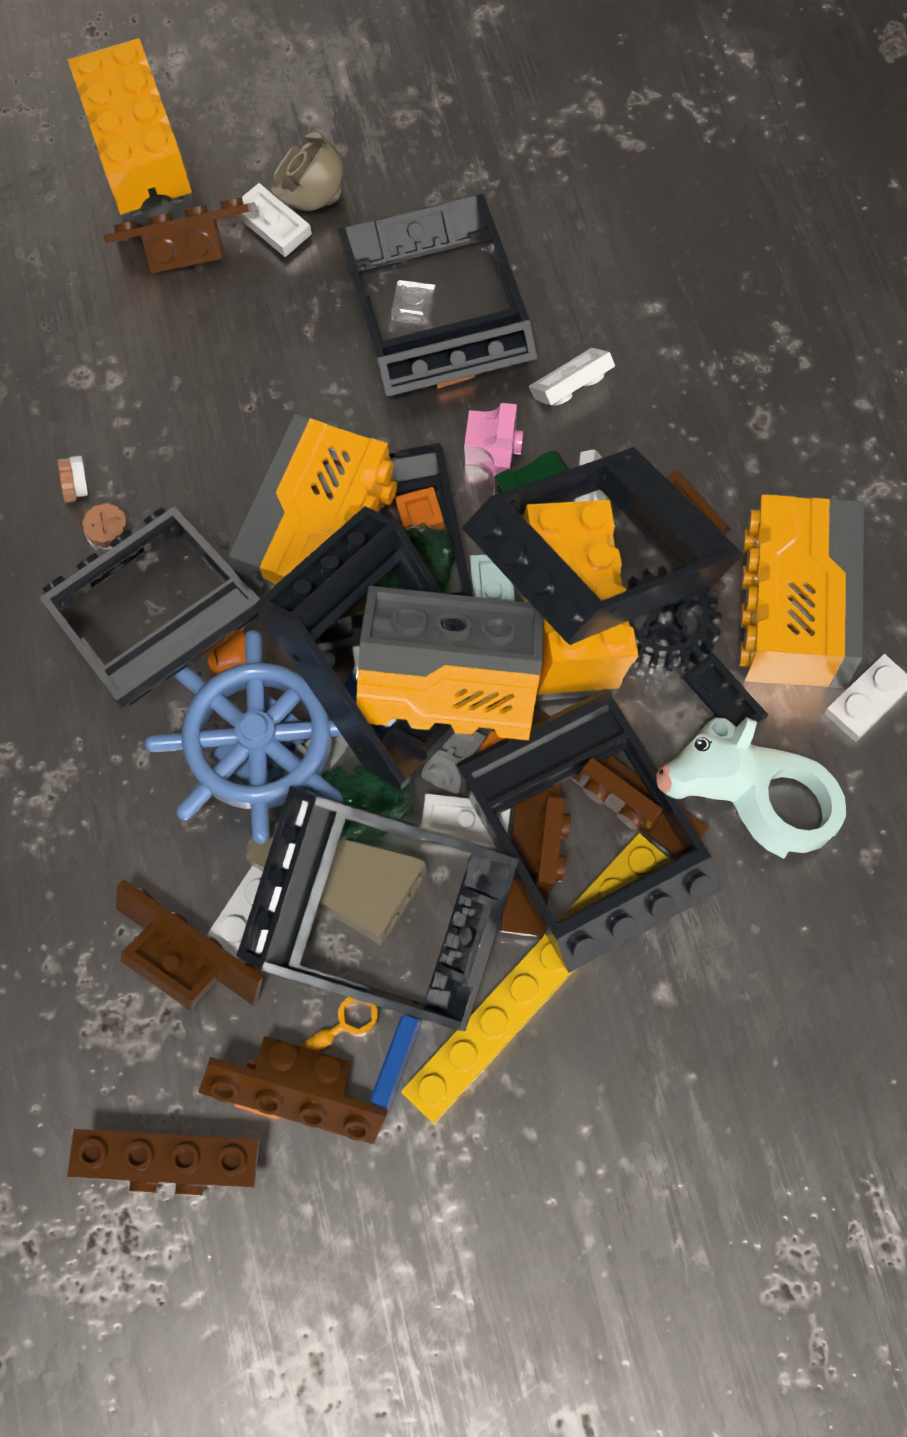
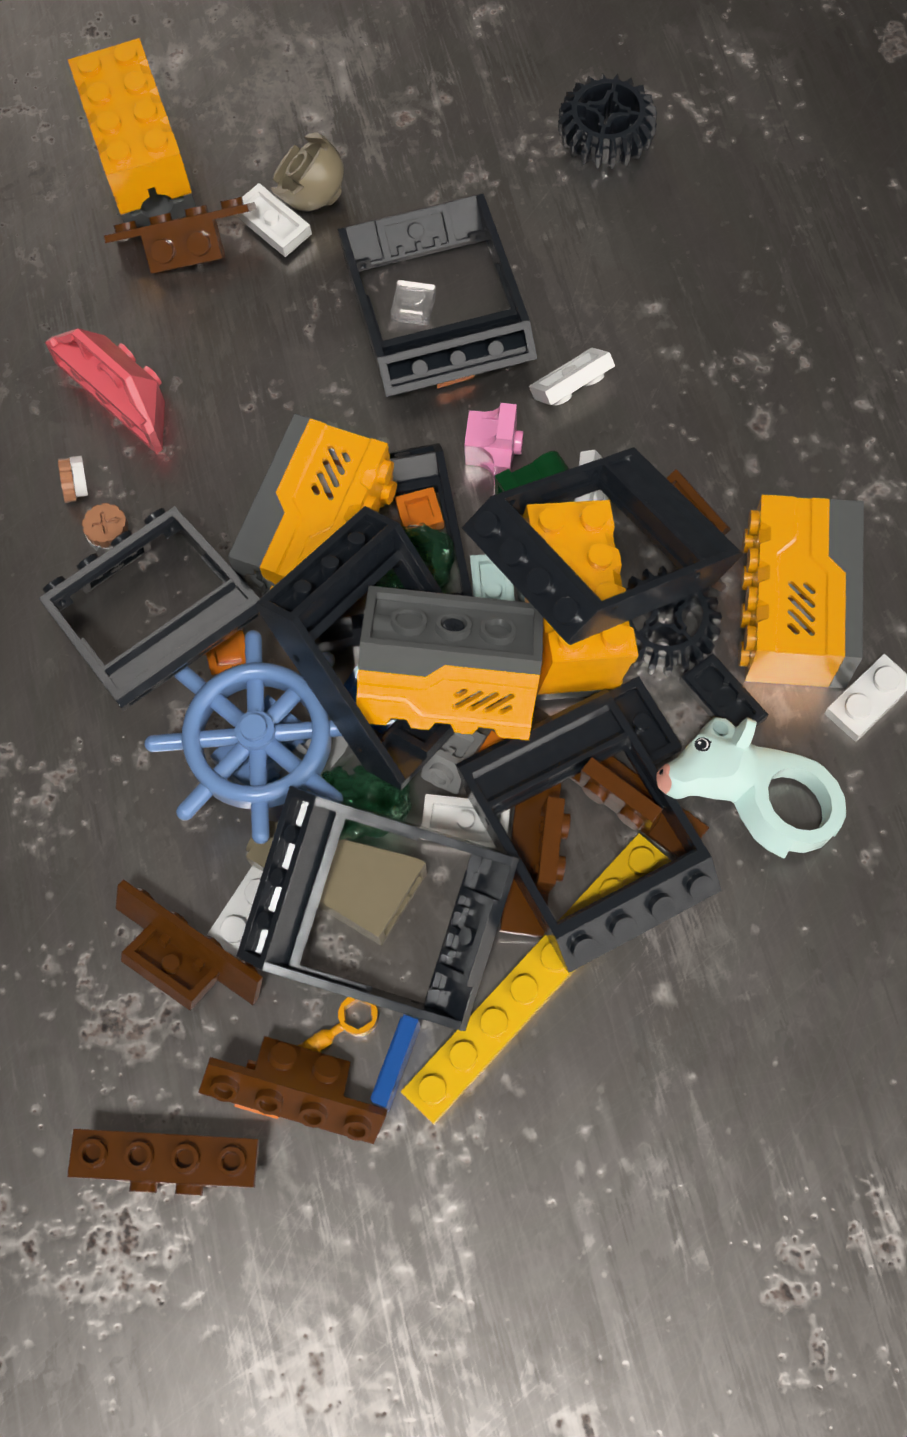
none -> coral wedge [45,328,165,454]
none -> black gear [558,73,657,169]
none -> black plate [610,676,682,765]

